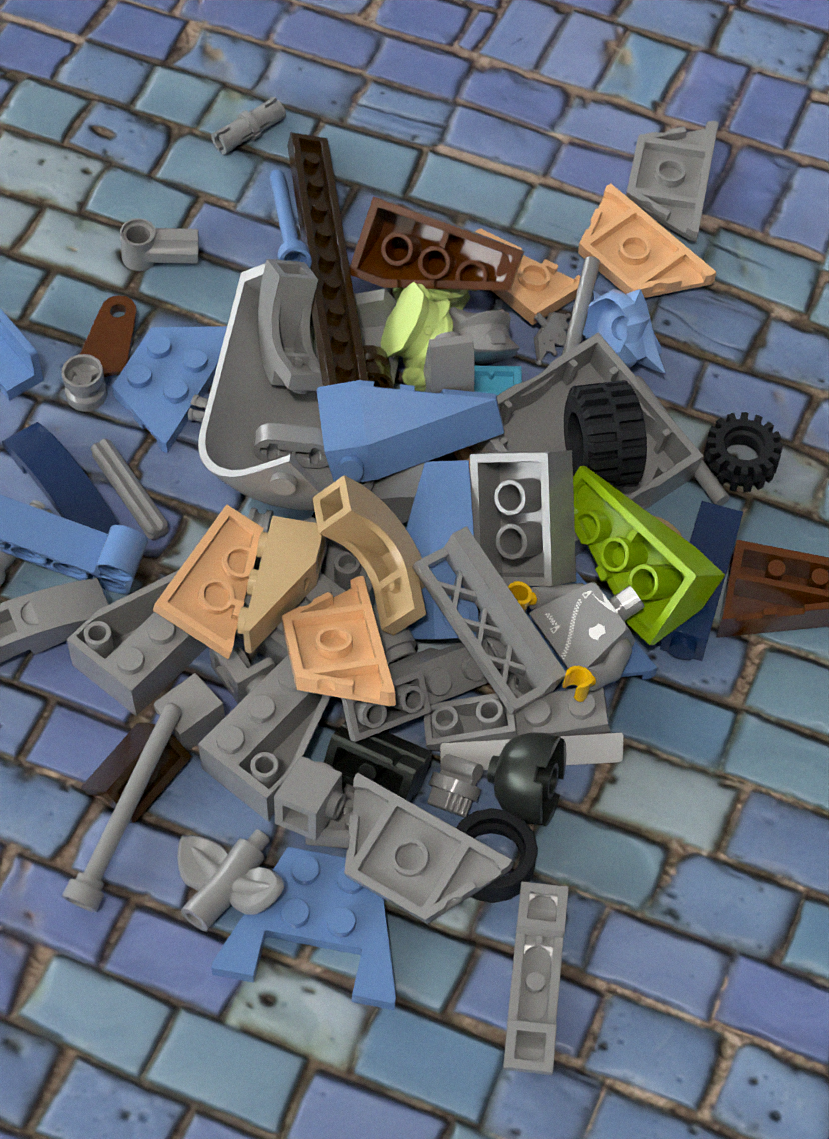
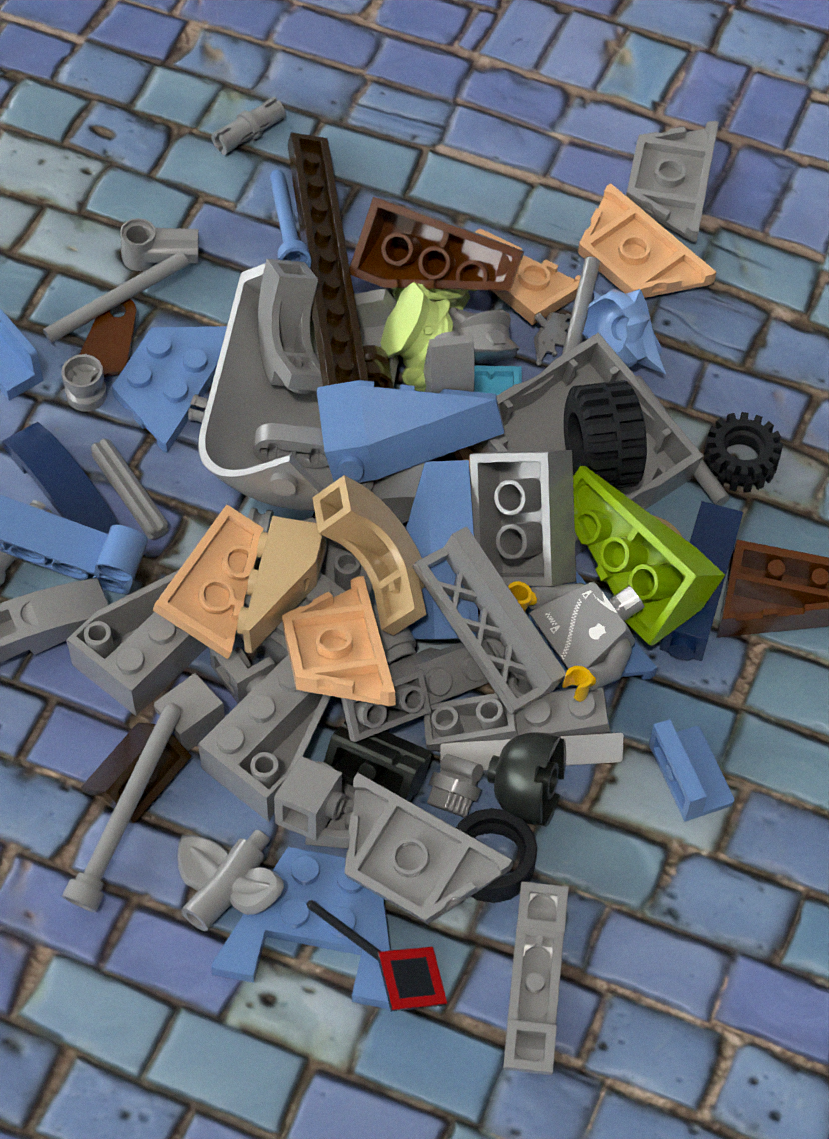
none -> light grey bar [43,251,189,343]
none -> piece [307,900,447,1012]
none -> medium blue panel [649,719,734,822]

